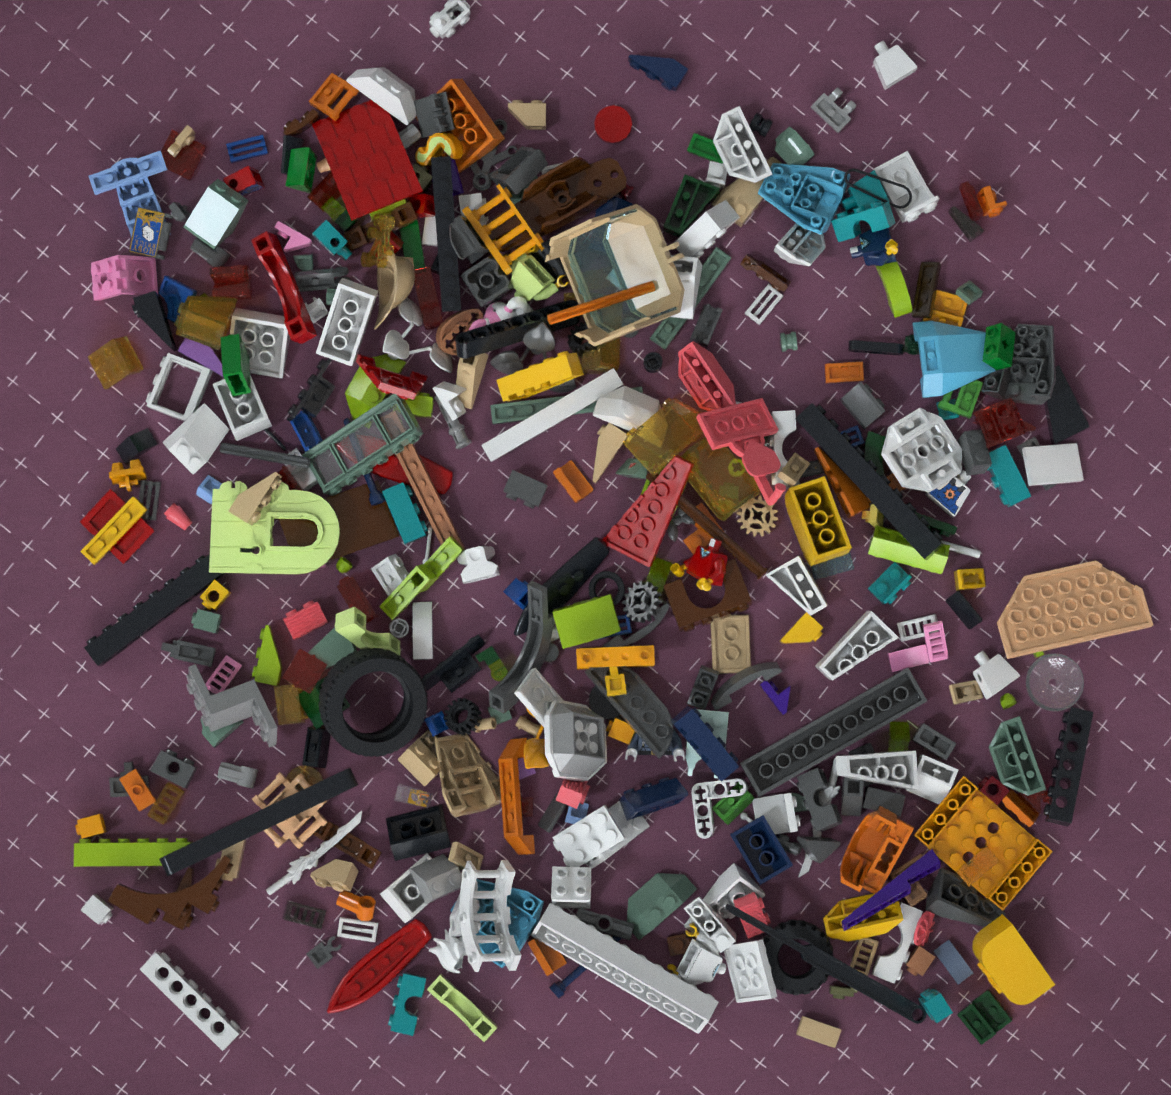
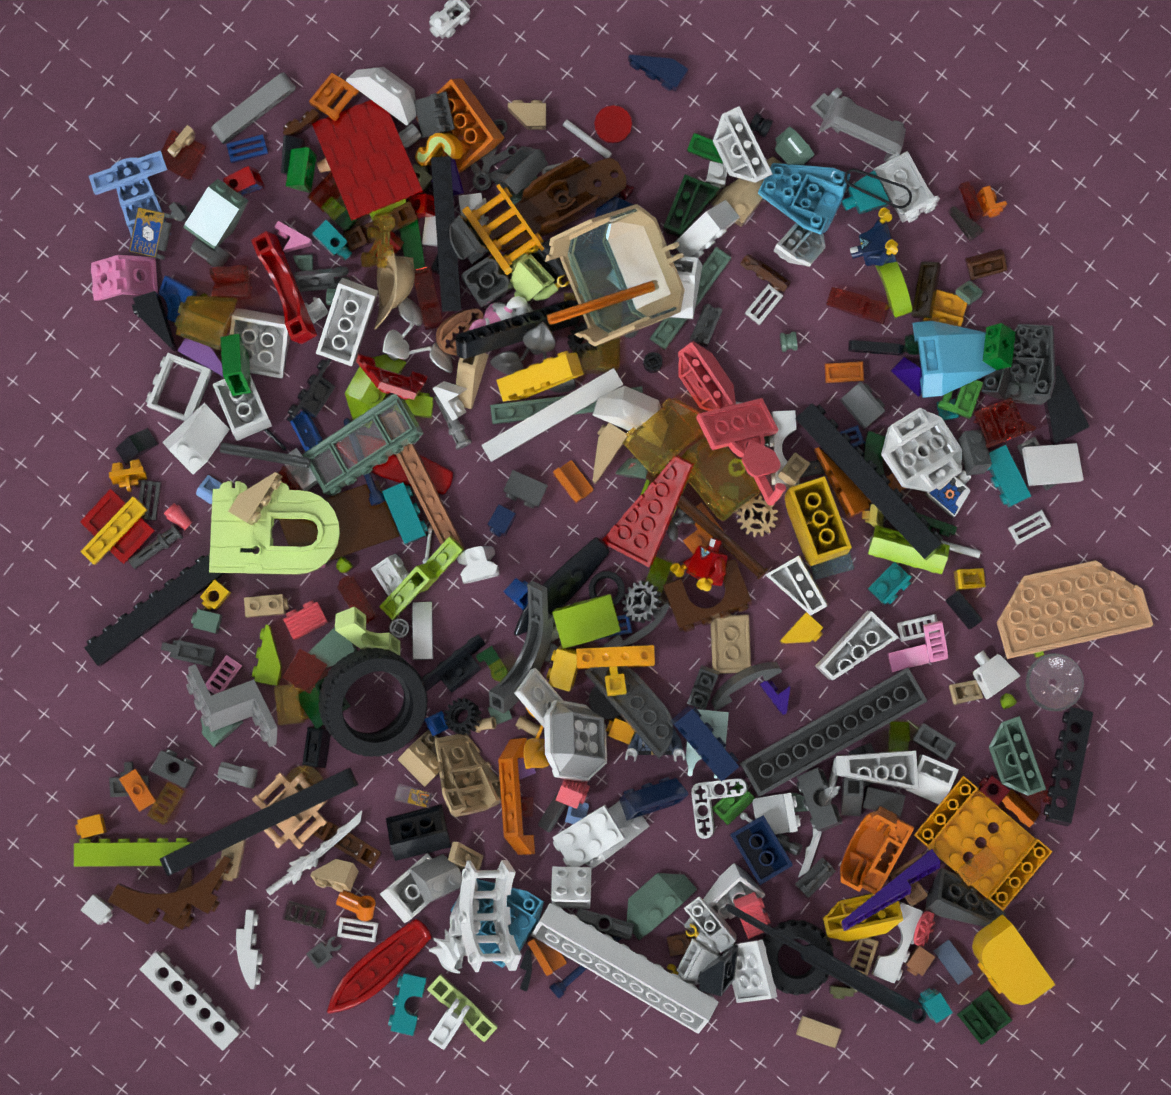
clear yellow bracket [88,336,144,390] -> none
dark grey slope [797,836,840,864] -> none
teal arch [831,200,896,242] -> none
white torso [873,41,917,90] -> none
none -> dark grey pin [128,524,183,569]
none -> light grey beam [211,72,296,144]
none -> white slope [236,909,263,989]
none -> tan brick [244,594,289,618]
none -> white hinge [428,998,470,1050]
none -> dark blue brick [487,504,516,537]
none -> black slope [520,949,532,992]
none -> yellow brick [546,645,578,692]
none -> white bar [563,120,612,158]
none -> black slope [698,945,738,996]
none -> dark grey hinge [795,857,836,898]
none -> light grey windscreen [819,96,906,162]
none -> clear red slope [826,287,890,325]
none -> dark purple slope [891,357,923,397]
none -> reddish brown slope [965,249,1008,280]
none -> white tile [1008,510,1051,545]

